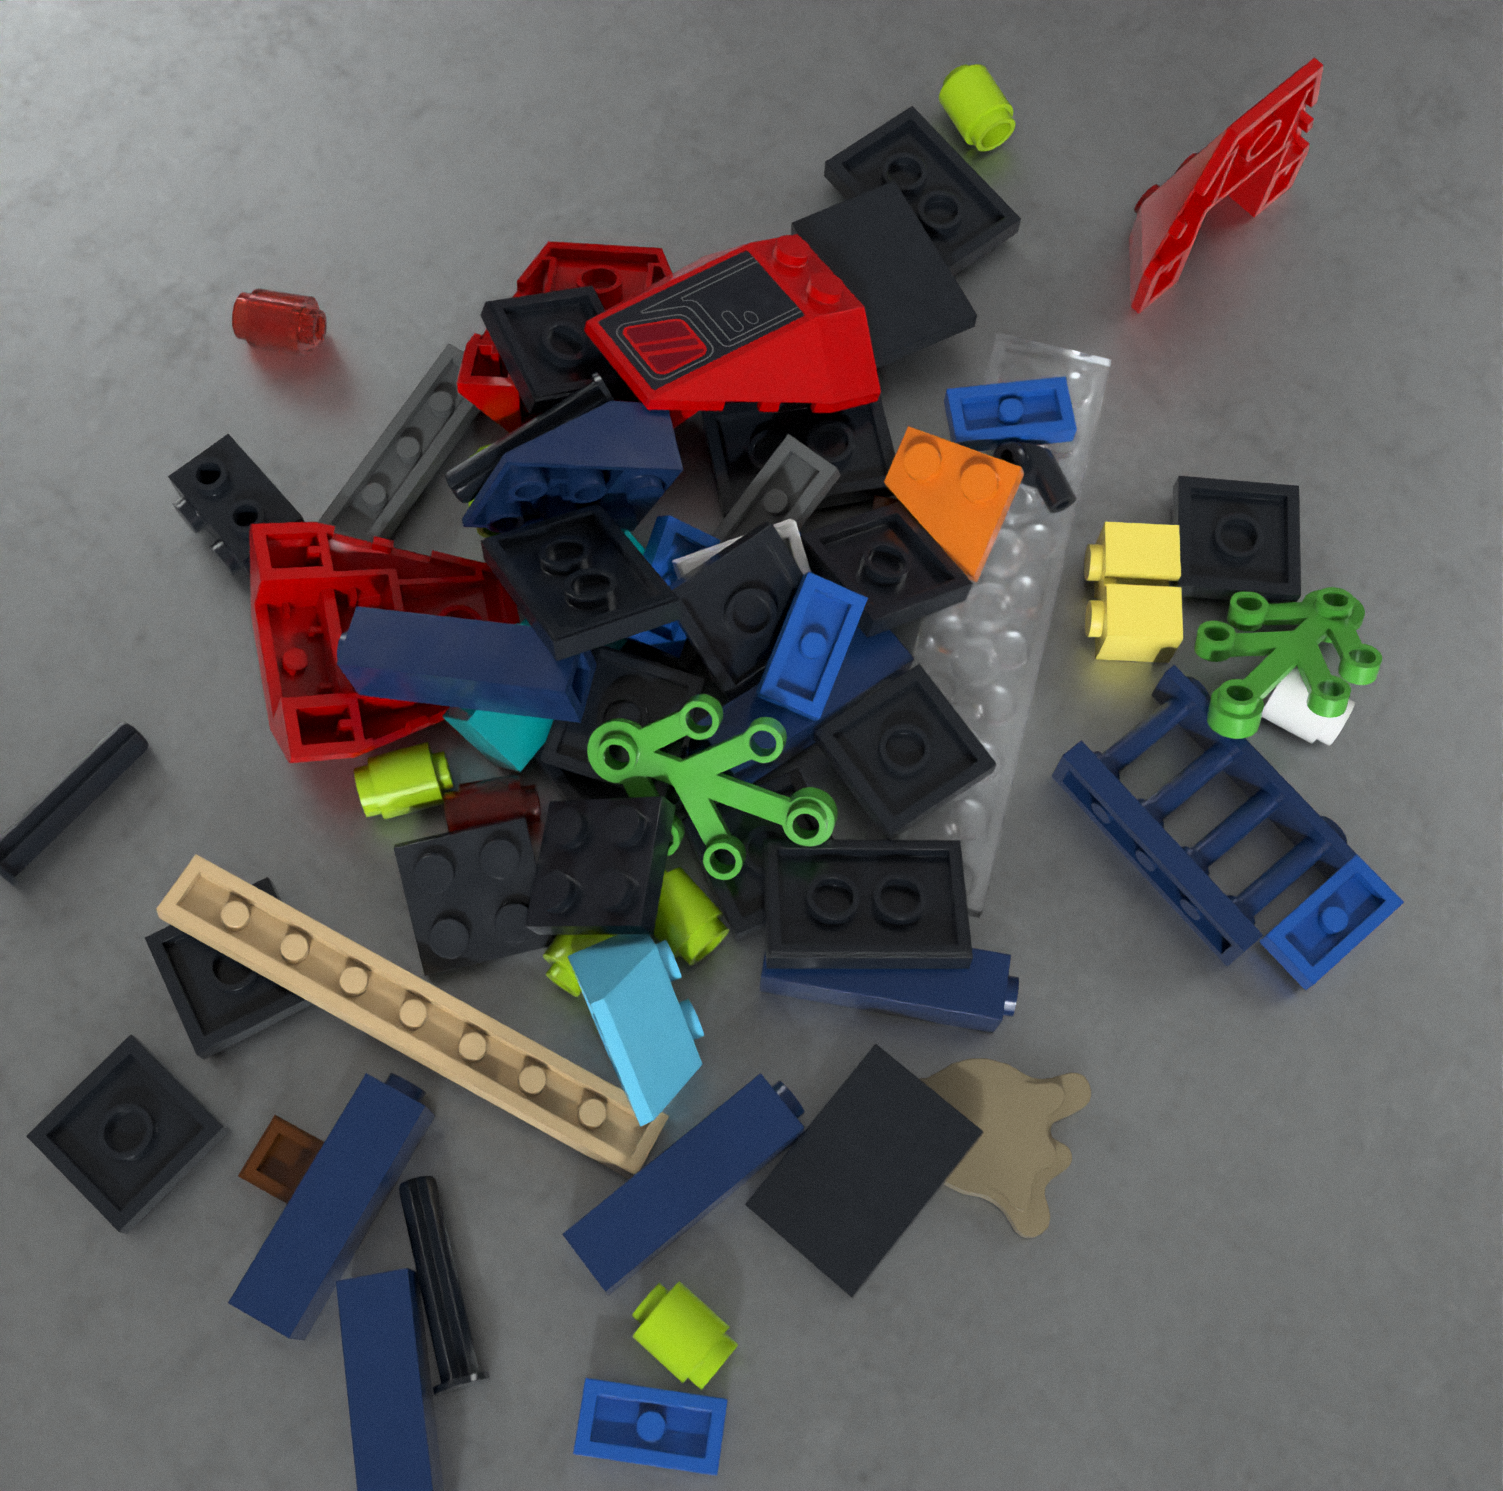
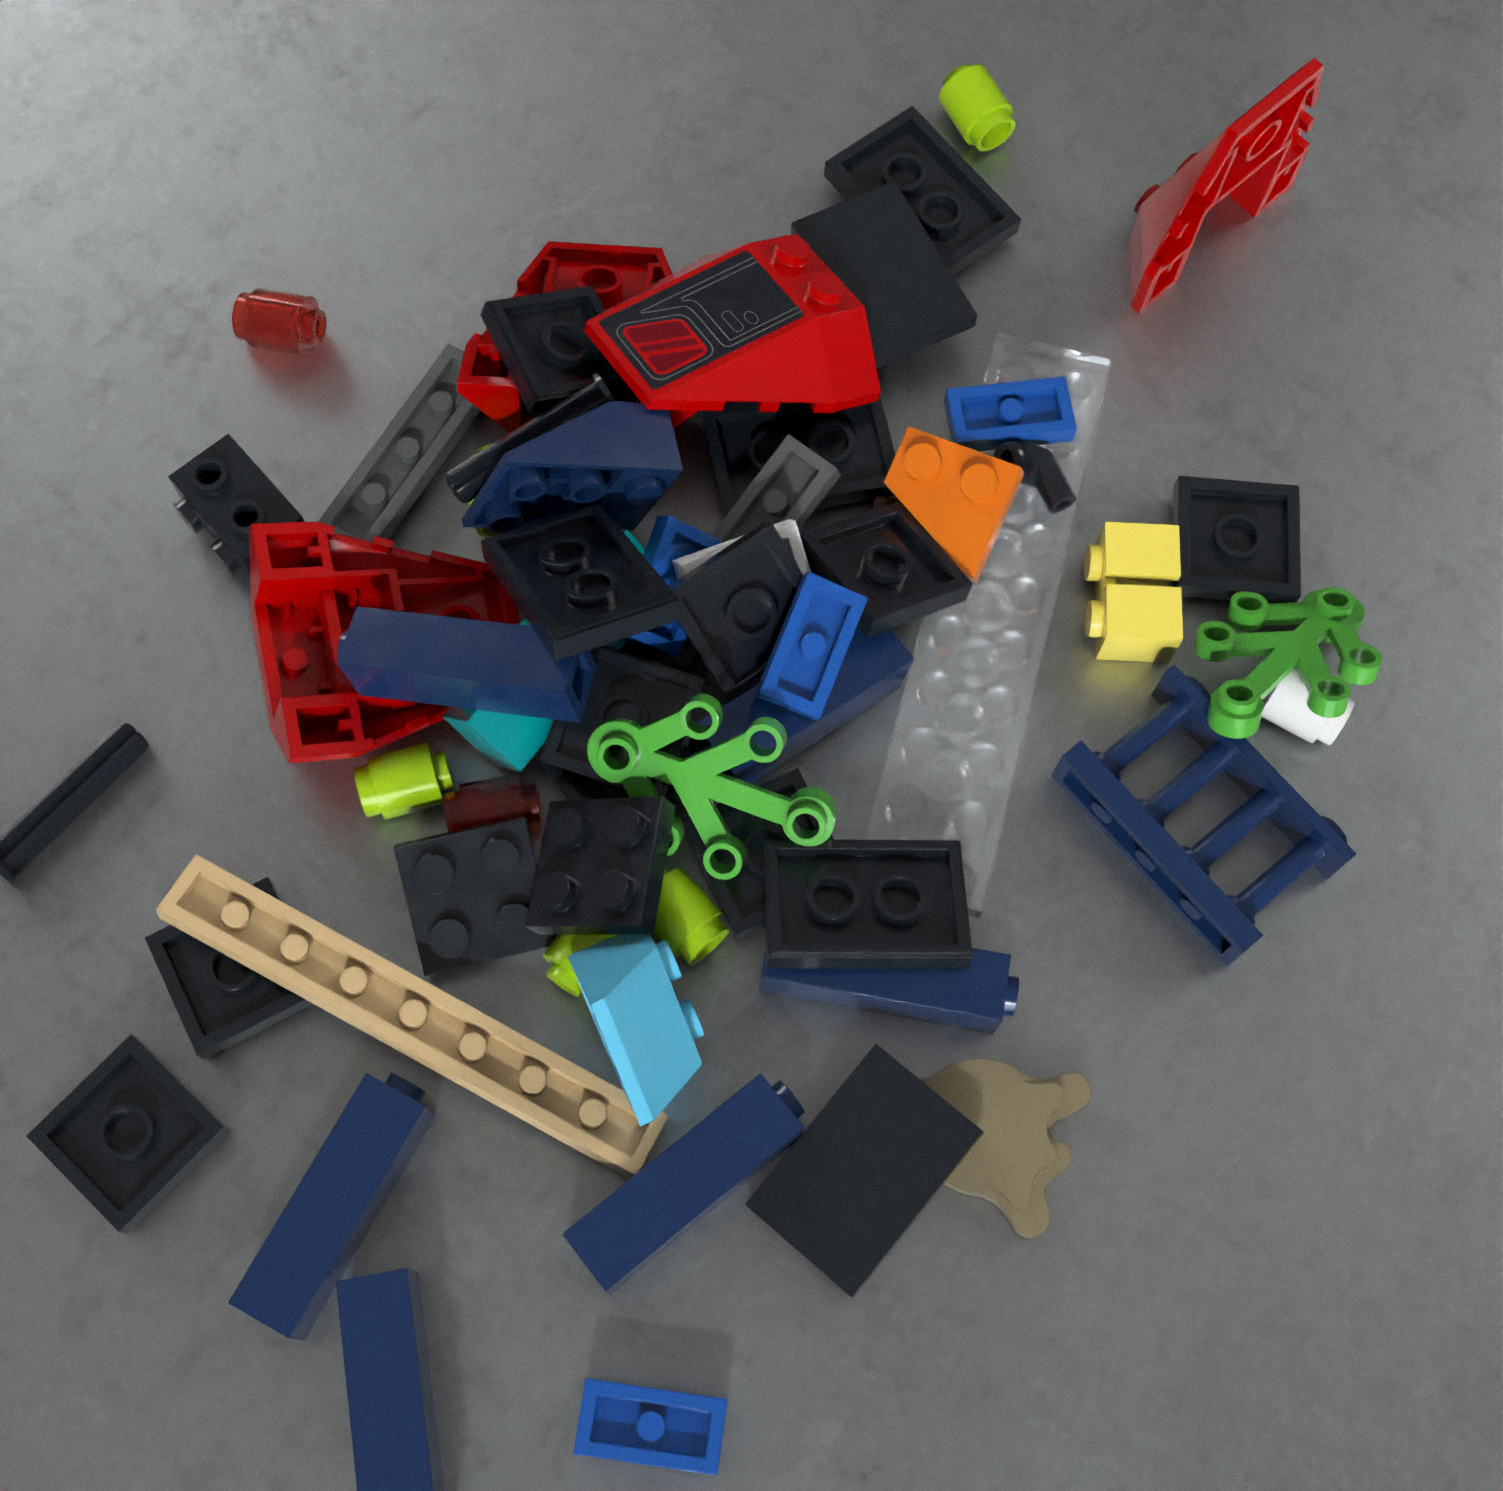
reddish brown tile [238,1115,324,1204] -> none
black axle [399,1176,491,1396] -> none
lime brick [631,1281,738,1390] -> none
black plate [813,663,997,840] -> none
blue plate [1259,854,1404,991] -> none

